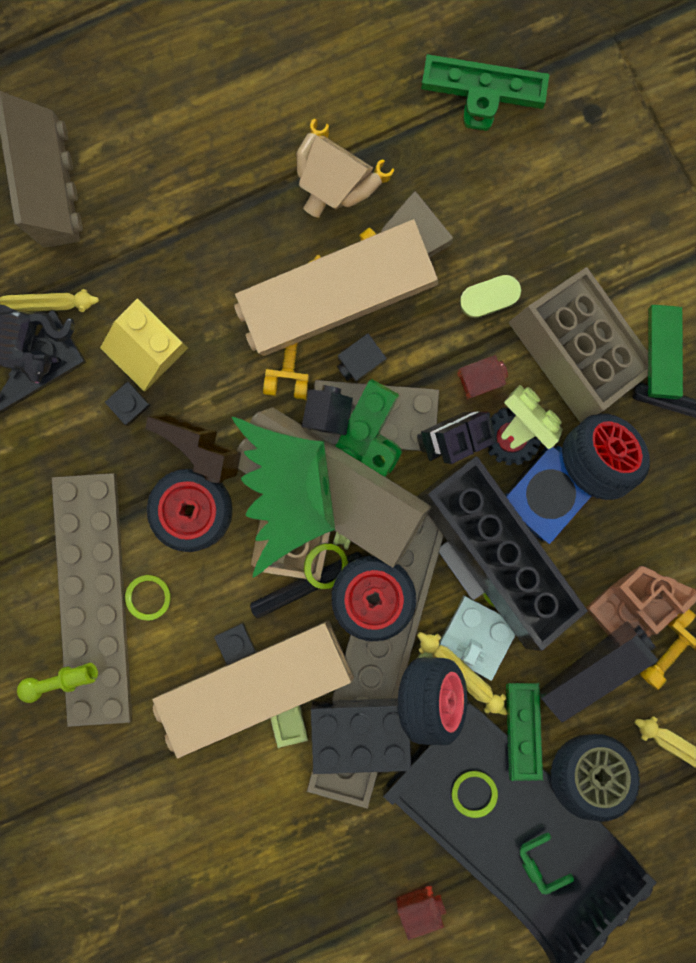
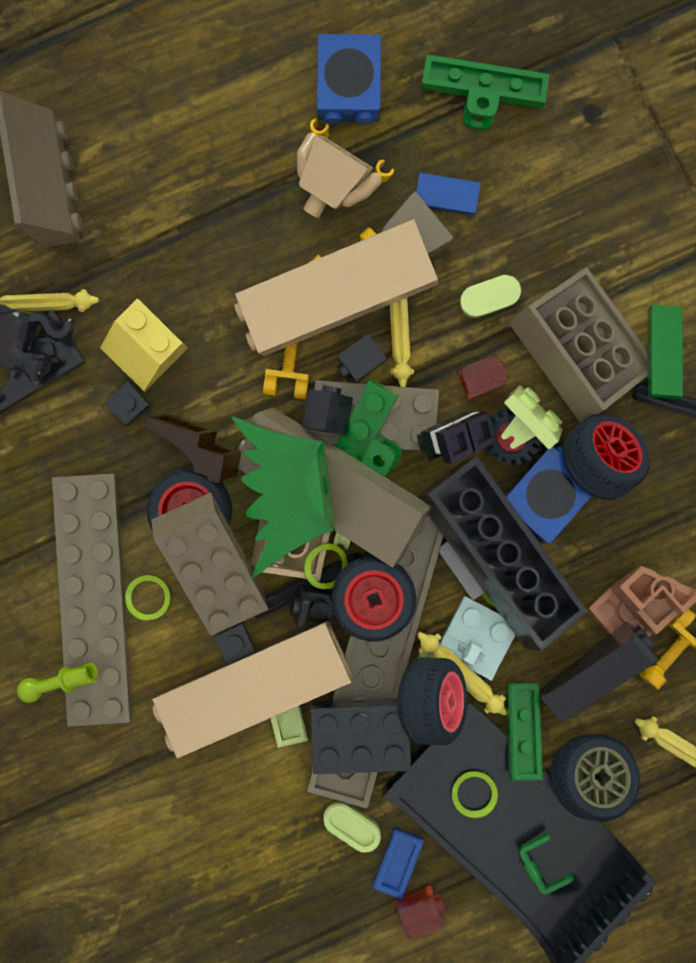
none -> dark tan brick [151,493,269,636]
none -> black bracket [289,586,333,628]
none -> blue brick [317,34,381,125]
none -> yellowish green tile [324,801,381,852]
none -> blue tile [373,826,424,899]
none -> light yellow wheel [390,298,414,387]
none -> blue tile [416,173,481,216]

